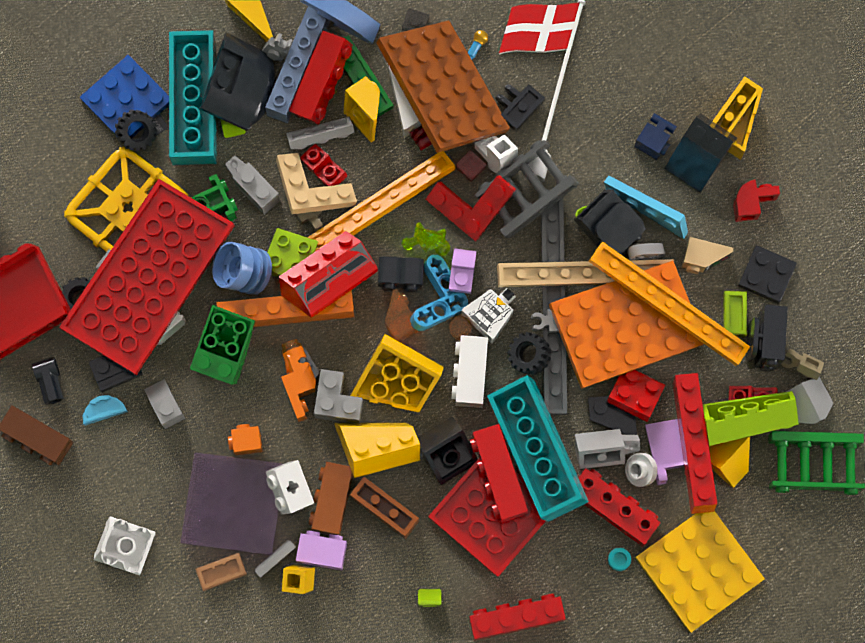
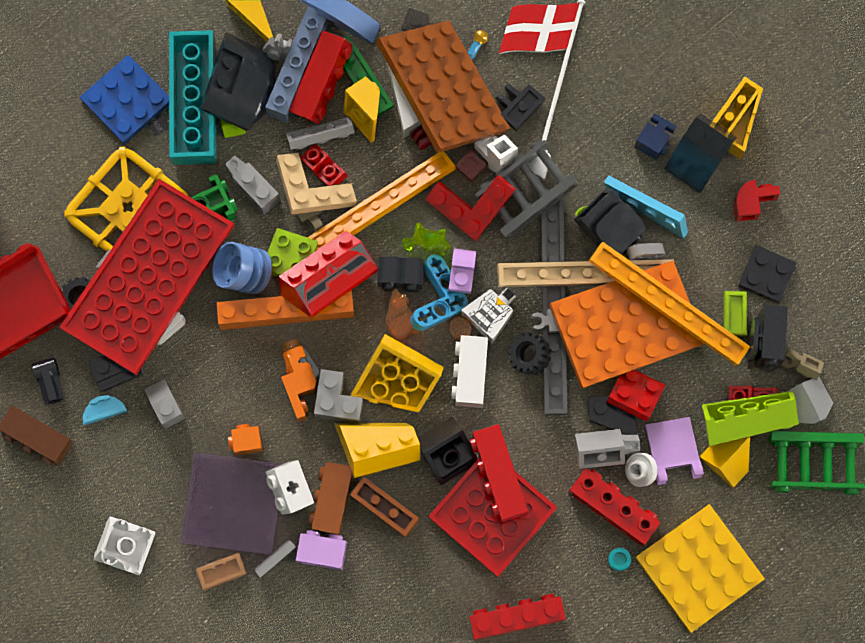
black tyre [115,110,157,151] -> none
green slope [190,305,255,385] -> none
yellow brick [282,564,315,594] -> none
lime slope [418,589,441,607] -> none
teal brick [487,375,589,522] -> none
red brick [672,373,717,514] -> none
tan slope [681,237,733,274] -> none

